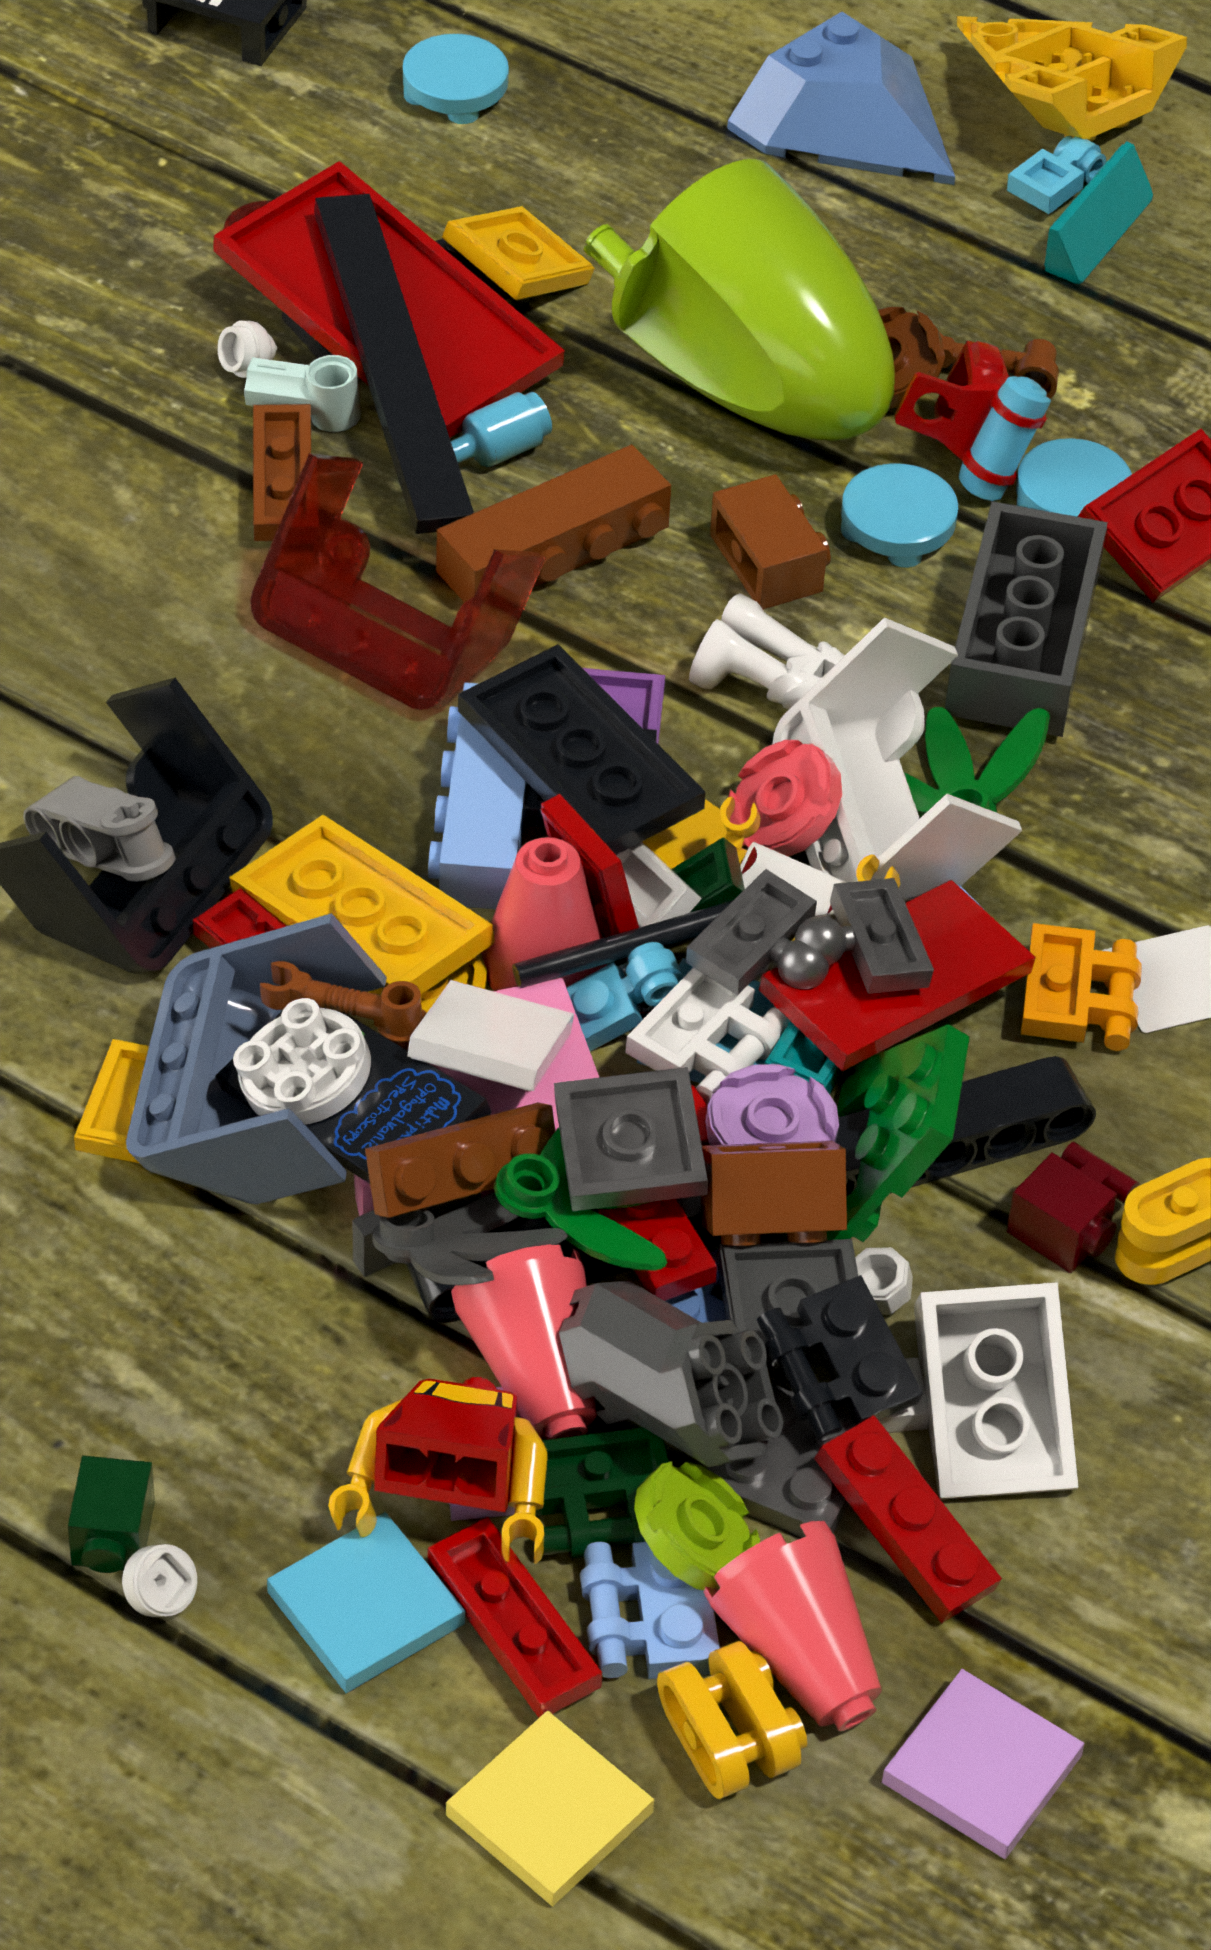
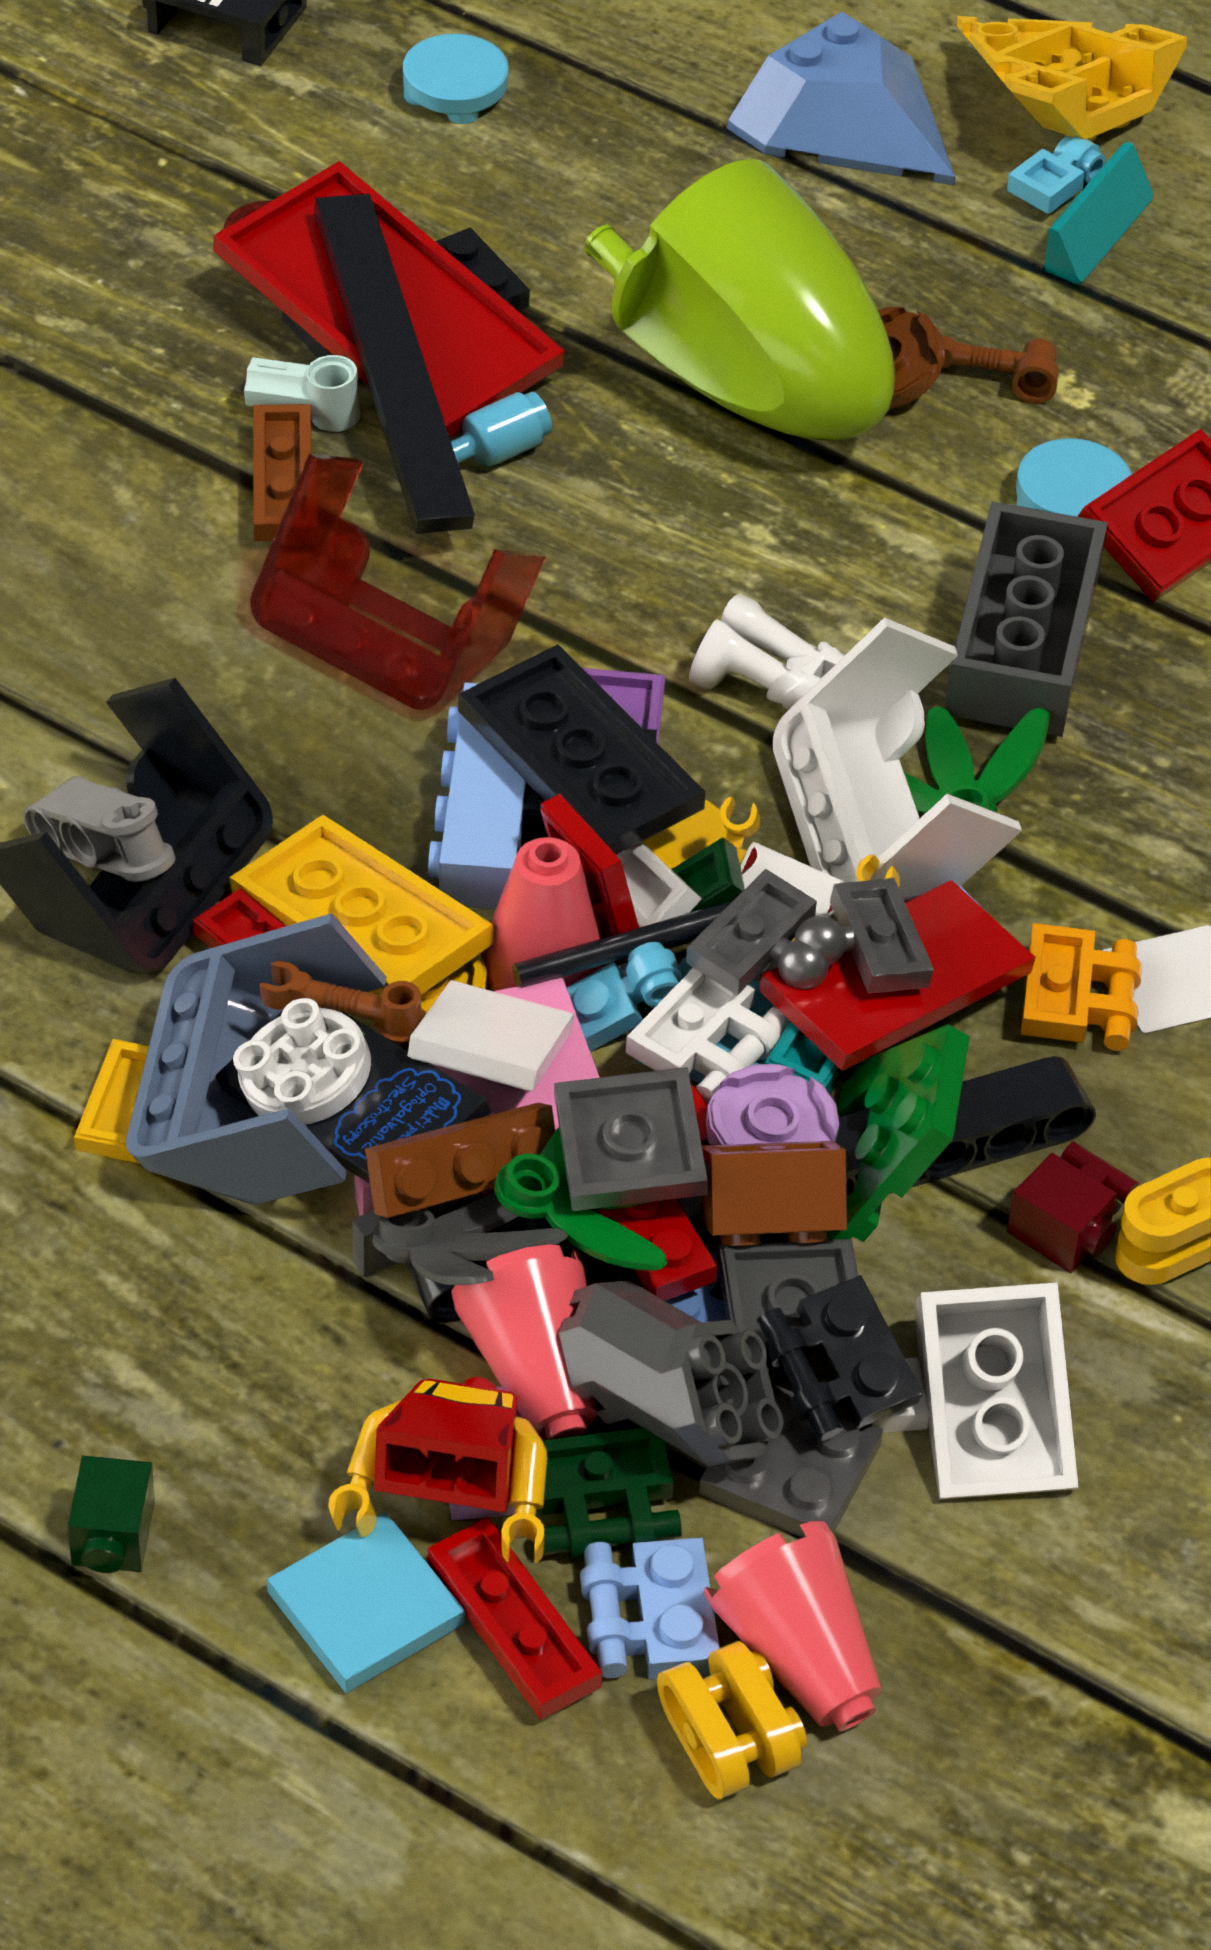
white tile [122,1544,197,1617] -> none
white plate [218,321,277,378] -> none
dark orange brick [436,444,671,614] -> none
yellow tile [442,206,595,300] -> none
light yellow tile [446,1710,654,1907] -> none
lime tile [634,1461,760,1591] -> none
dark orange brick [710,474,831,609] -> none
coral tile [728,740,842,857] -> none
red plate [814,1415,1002,1624] -> none
medium azure tile [841,463,958,568] -> none
white tile [855,1247,913,1315] -> none
lavender tile [882,1669,1085,1860] -> none
red piece [894,341,1051,501] -> none

